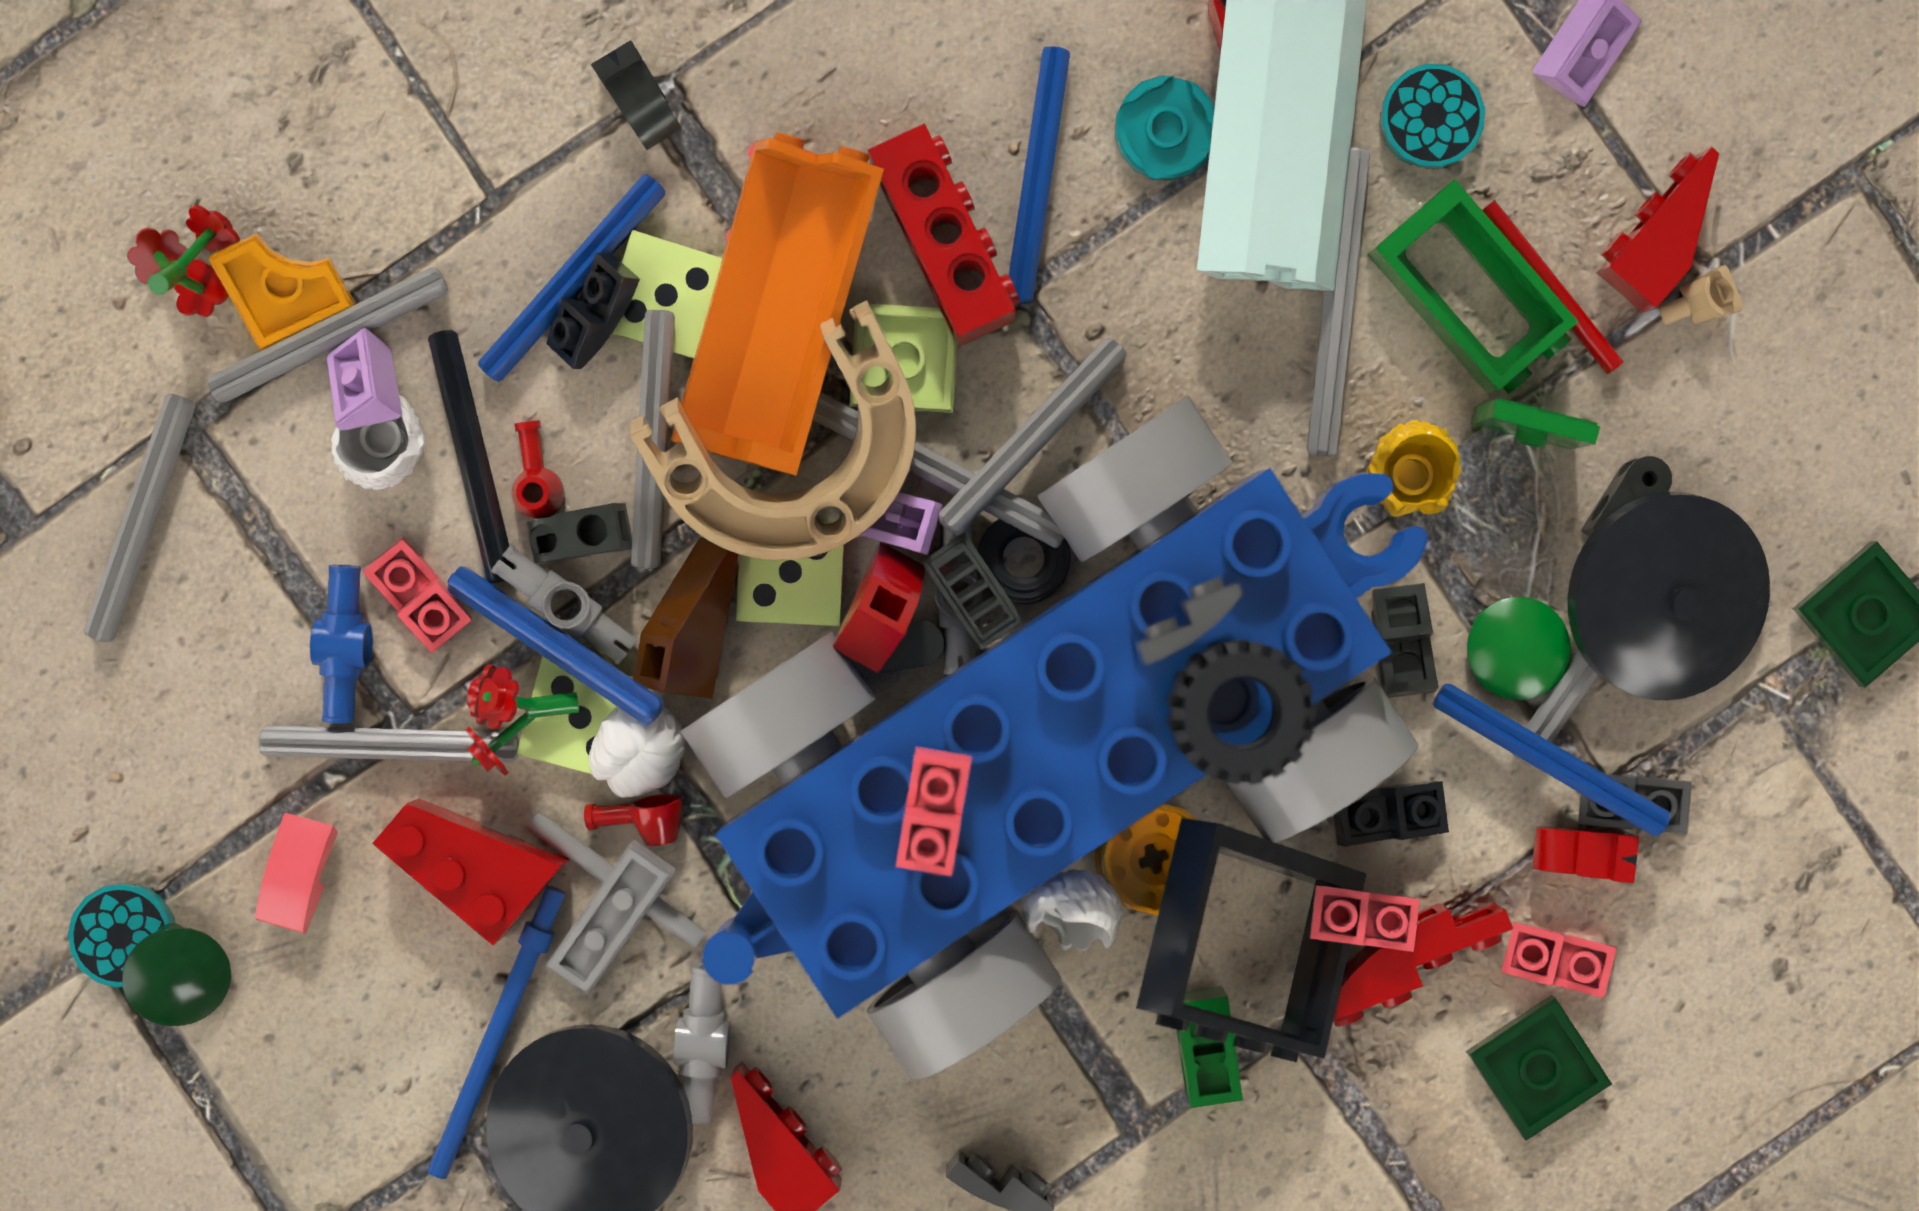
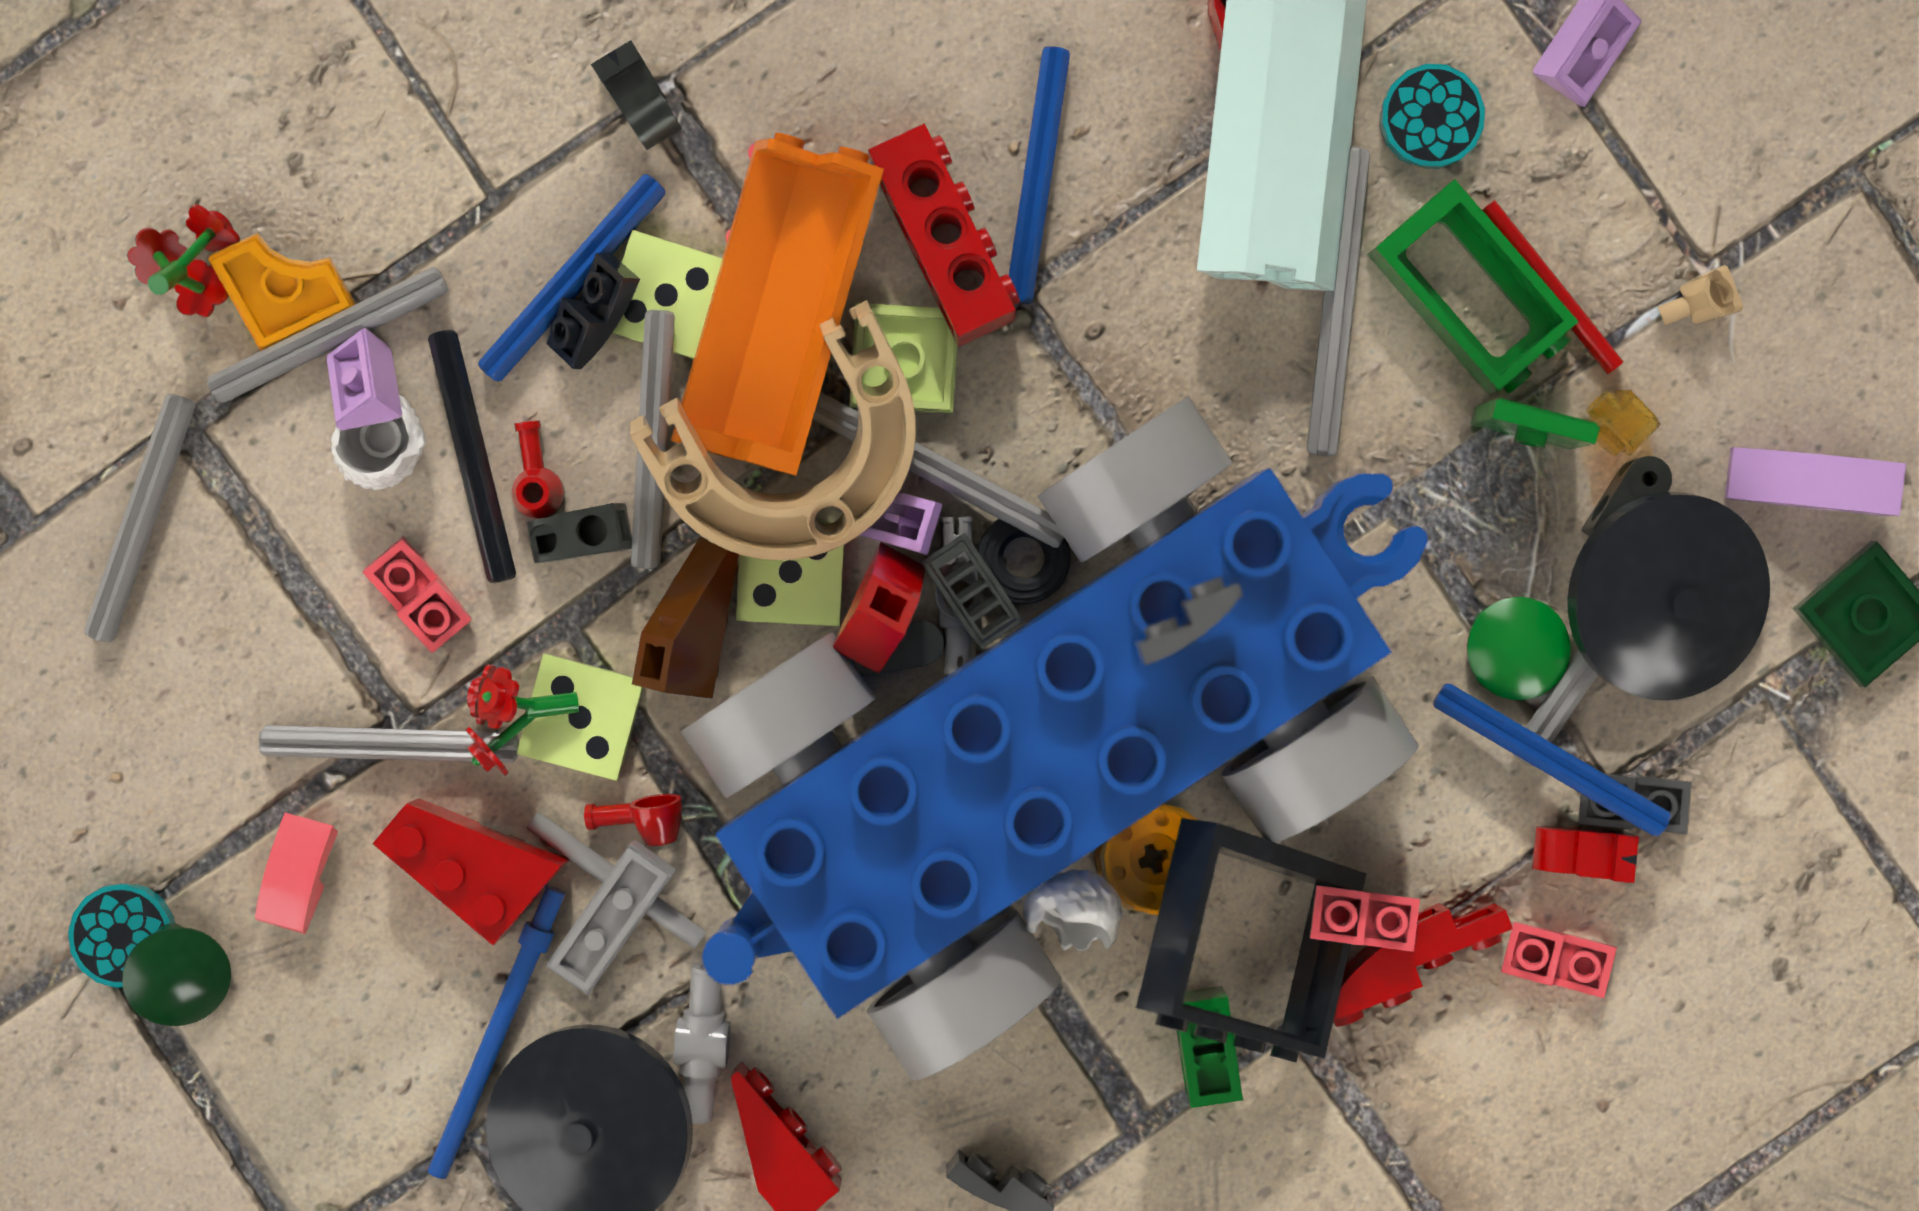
blue pin [310,564,373,724] -> none
blue axle [447,566,663,725] -> none
light grey pin [491,544,637,664] -> none
white hair [588,706,685,798] -> none
coral slope [896,747,971,876] -> none
light grey axle [938,338,1127,535] -> none
teal tile [1114,75,1215,181] -> none
black tyre [1167,640,1316,785] -> none
black slope [1333,781,1449,846] -> none
yellow hair [1367,420,1462,517] -> none
pearl dark grey slope [1372,583,1439,698] -> none
dark green plate [1465,995,1612,1141] -> none
red slope [1596,147,1720,313] -> none
none -> clear yellow plate [1585,389,1661,456]
none -> lavender slope [1724,447,1906,517]

